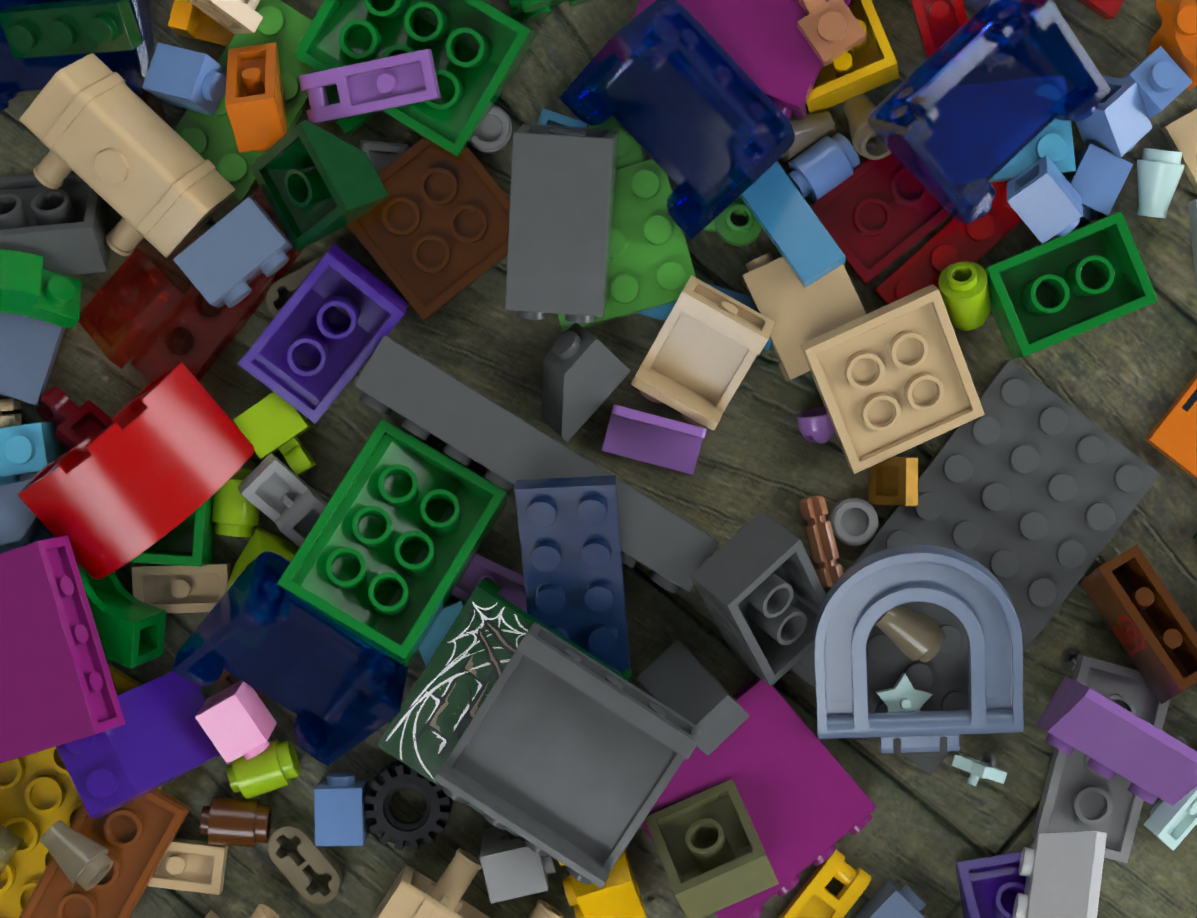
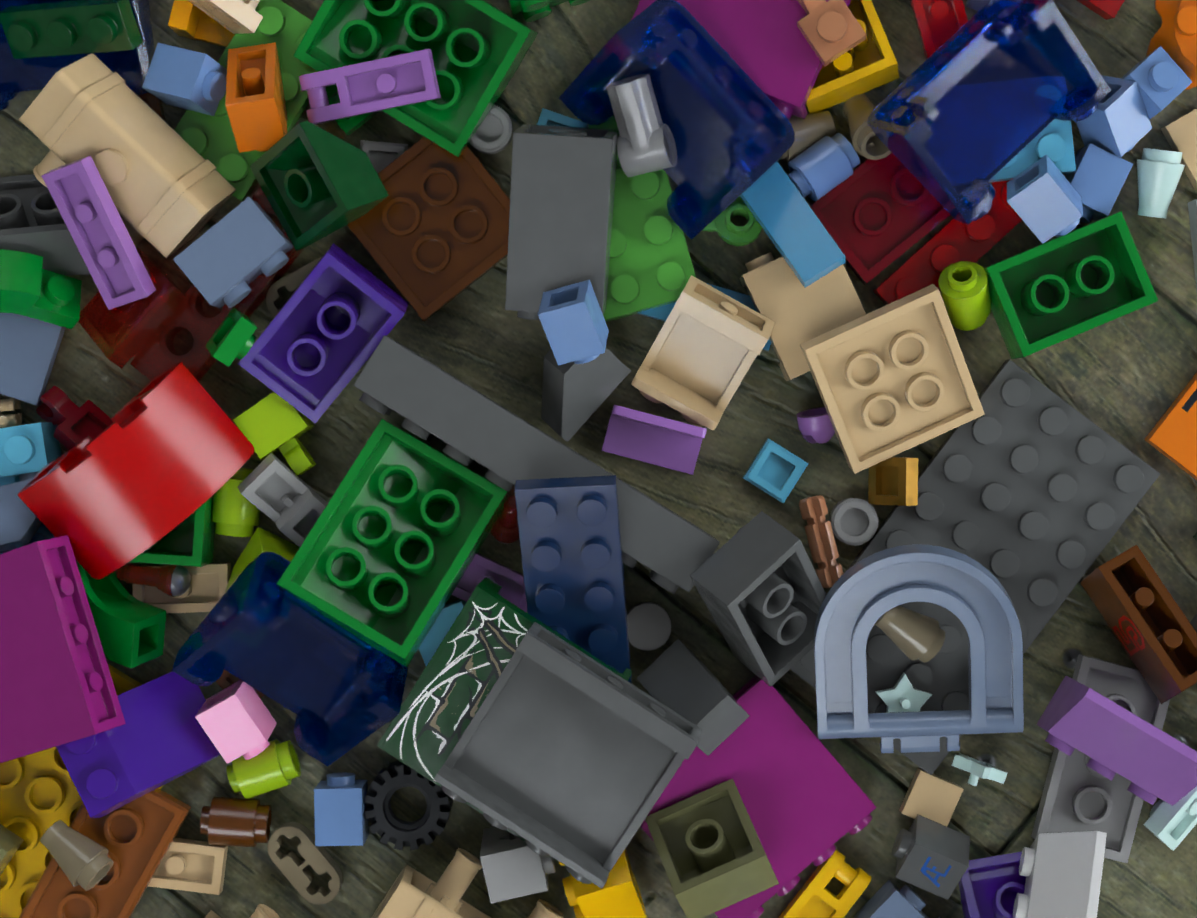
none -> medium lavender plate [42,155,156,310]
none -> clear red piece [117,564,191,597]
none -> green plate [205,307,257,367]
none -> clear red piece [491,496,520,544]
none -> medium blue brick [538,279,609,366]
none -> light grey piece [606,74,677,177]
none -> light grey tile [627,602,671,651]
none -> medium azure tile [742,438,809,503]
none -> dark grey brick [892,814,970,900]
none -> tan tile [899,768,964,827]

